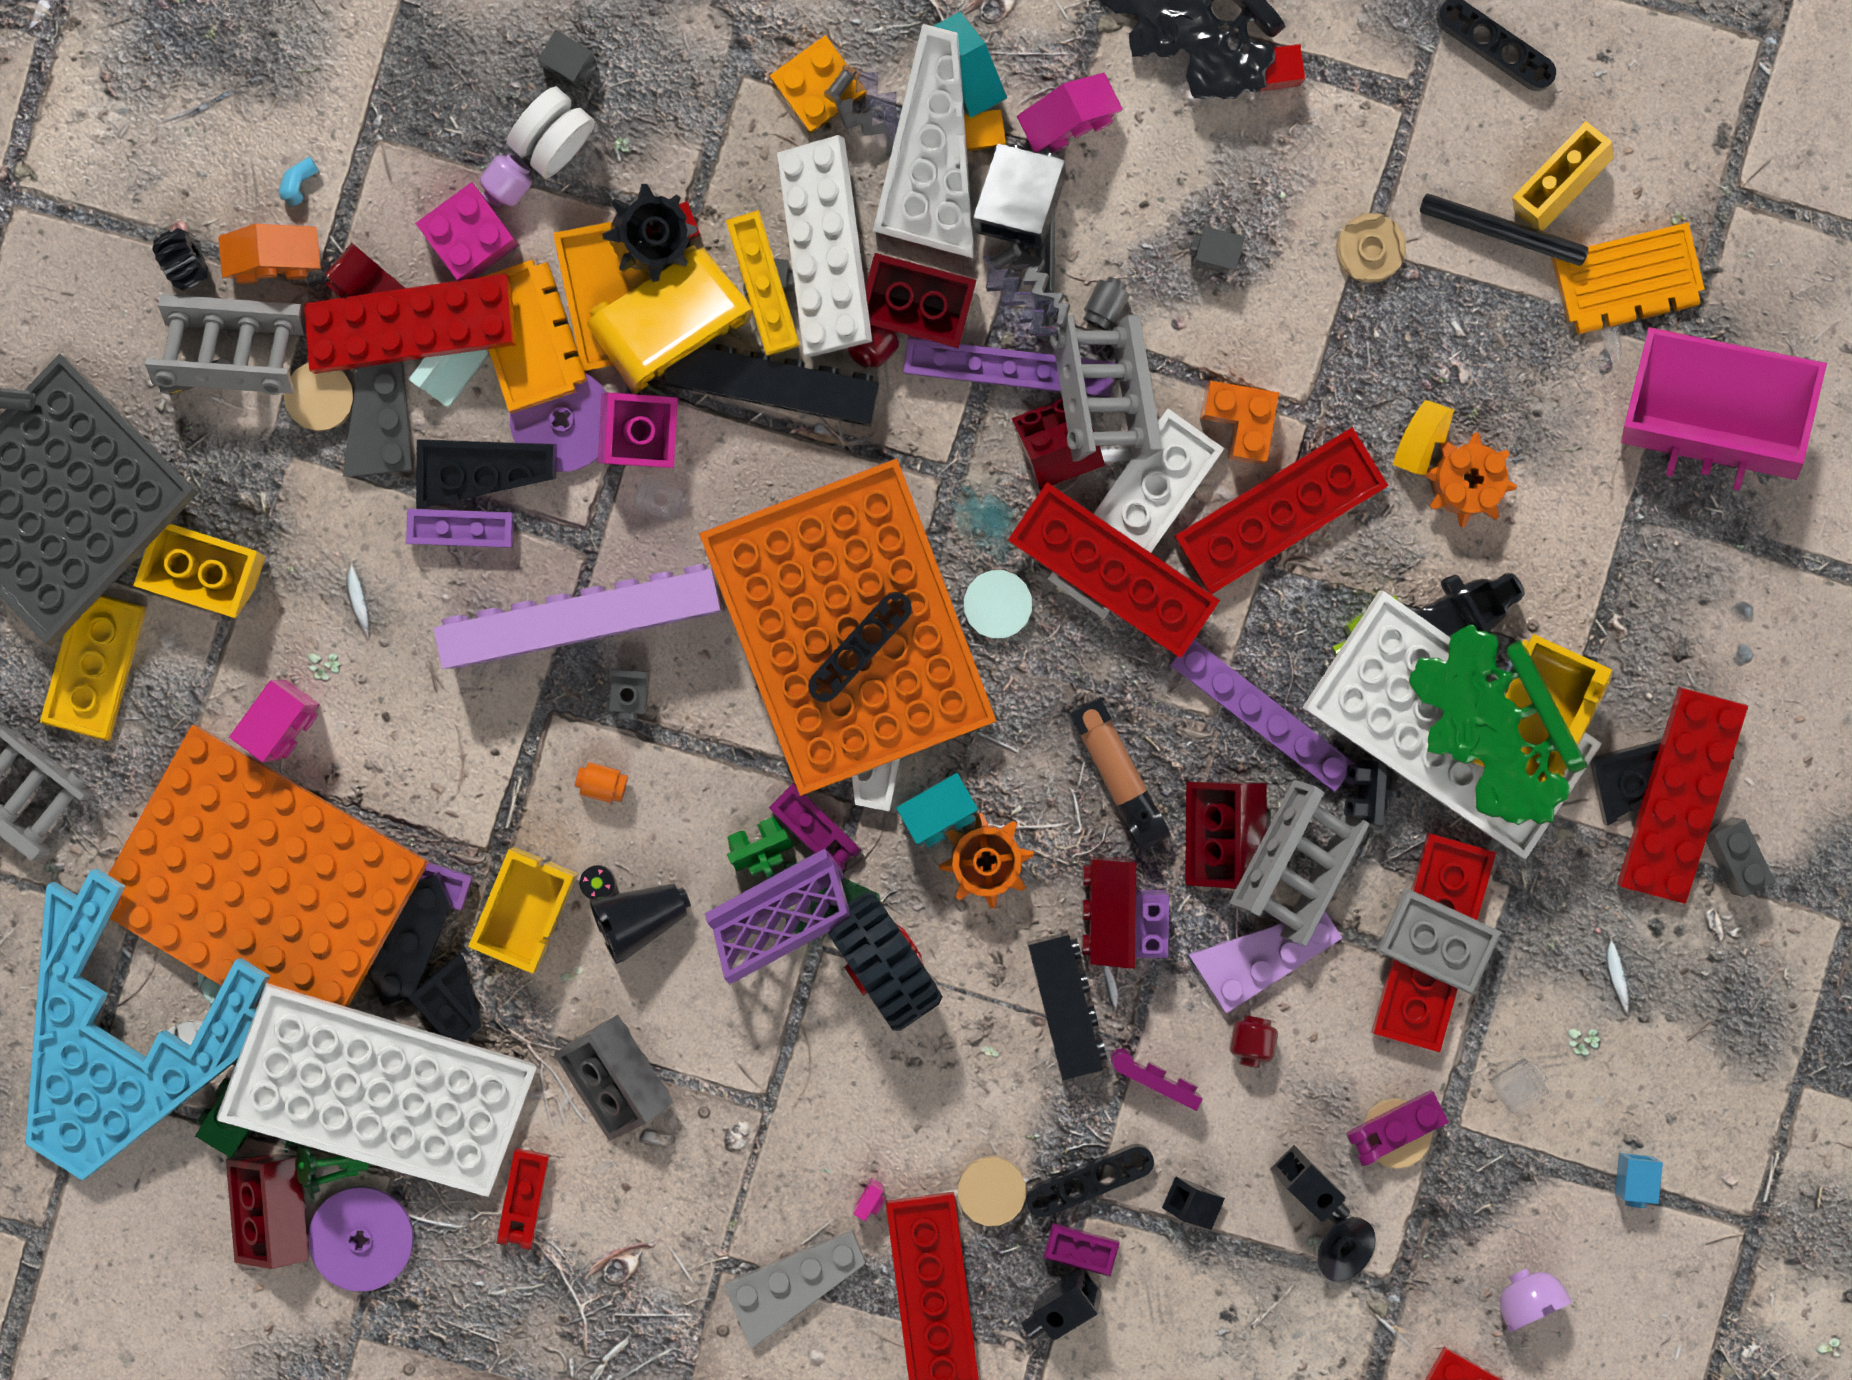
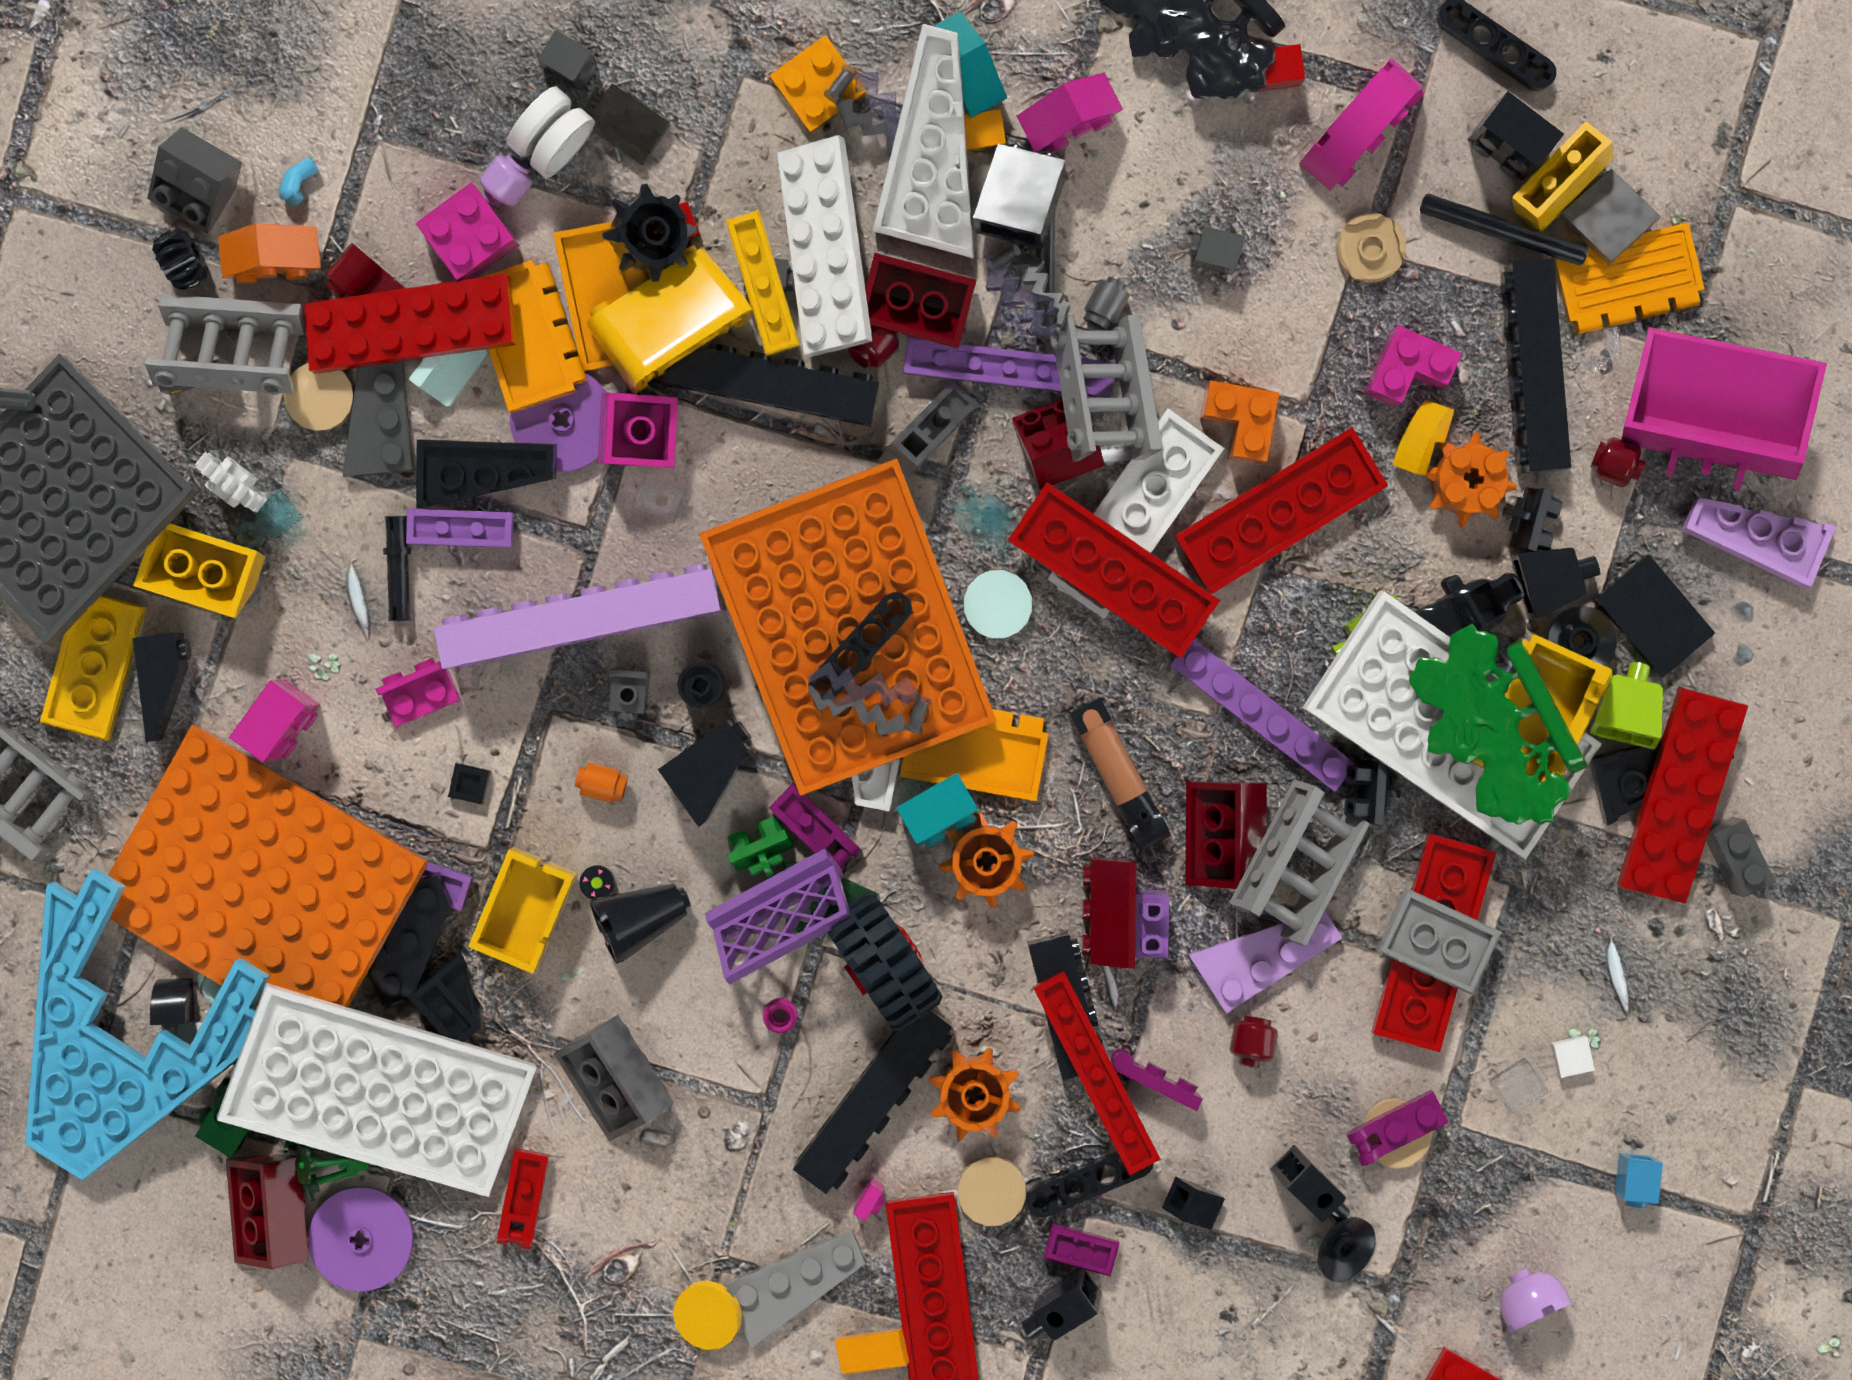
none -> black slope [133,633,191,742]
none -> dark grey slope [147,127,242,234]
none -> black brick [150,978,194,1025]
none -> white gear [195,452,267,512]
none -> clear light blue plate [237,490,304,549]
none -> dark pink bracket [375,658,461,727]
none -> black pin [383,516,411,621]
none -> black tile [448,763,491,804]
none -> clear smoke plate [591,83,671,166]
none -> black slope [658,719,752,827]
none -> yellow tile [673,1280,743,1350]
none -> black wheel [677,662,726,708]
none -> dark pink plate [763,998,797,1033]
none -> black brick [793,1009,953,1194]
none -> piece [807,661,932,735]
none -> light orange tile [834,1328,909,1374]
none -> flat silver slope [878,380,979,481]
none -> light orange hinge [900,709,1049,801]
none -> orange brick [928,1048,1021,1140]
none -> red plate [1033,971,1161,1175]
none -> dark pink brick [1299,58,1425,190]
none -> dark pink brick [1363,325,1462,407]
none -> black brick [1468,91,1564,181]
none -> black brick [1500,259,1571,474]
none -> black hips [1502,487,1563,551]
none -> black torso [1510,547,1600,619]
none -> black dish [1547,606,1617,666]
none -> white tile [1551,1035,1595,1078]
none -> flat silver tile [1559,169,1661,266]
none -> lime torso [1589,662,1663,750]
none -> dark red head [1590,437,1646,487]
none -> black tile [1593,554,1715,678]
none -> lavender wing [1681,497,1836,590]

